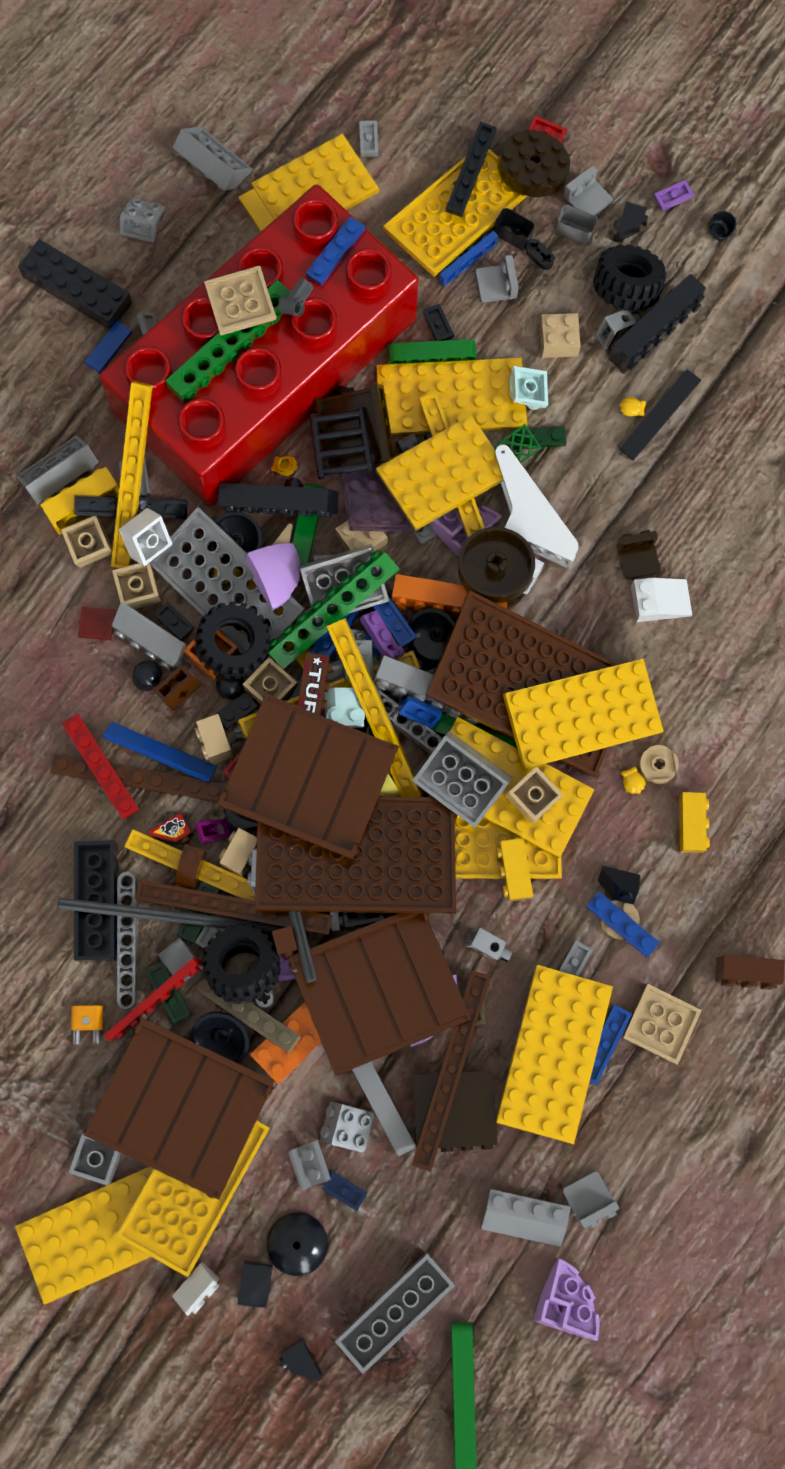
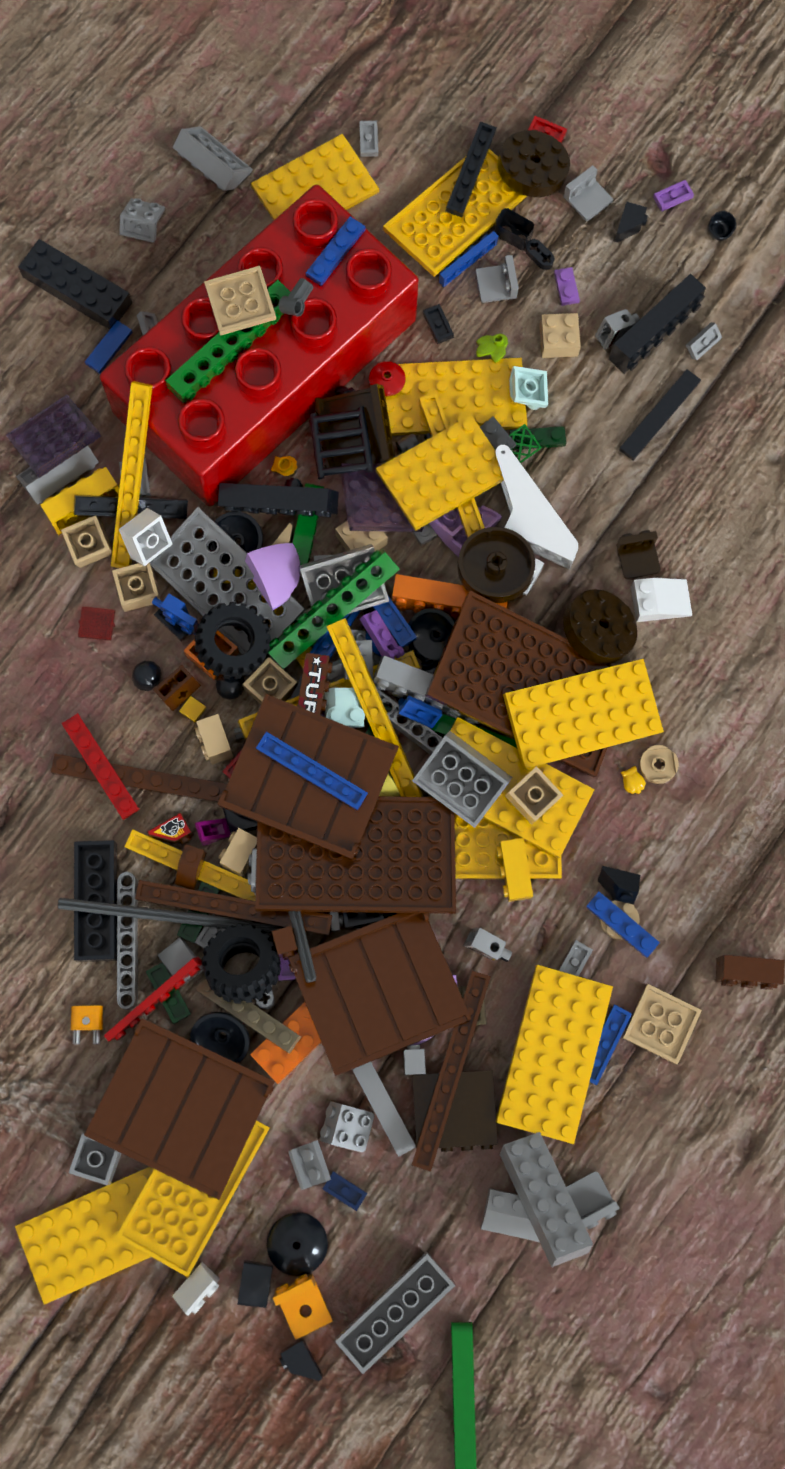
blue tile [103,722,217,783] -> none
light grey slope [112,602,186,671] -> none
black plate [216,691,258,730] -> none
yellow tile [239,189,274,232] -> none
green beam [387,339,477,364] -> none
lavender brick [533,1259,599,1341] -> none
light grey piece [556,204,597,245] -> none
black tyre [593,244,667,311] -> none
yellow animal [619,397,646,417] -> none
yellow brick [679,792,710,853] -> none
none -> clear purple plate [6,395,101,478]
none -> blue plate [152,594,199,635]
none -> yellow tile [179,696,206,723]
none -> blue plate [256,732,368,811]
none -> light orange bracket [273,1274,333,1340]
none -> red dish [369,361,406,396]
none -> light grey brick [403,1045,426,1075]
none -> lime plate [476,334,508,363]
none -> dark grey plate [480,416,516,450]
none -> light grey brick [500,1132,593,1267]
none -> medium lavender plate [554,267,580,306]
none -> dark brown piece [563,589,637,664]
none -> light grey plate [686,322,722,360]

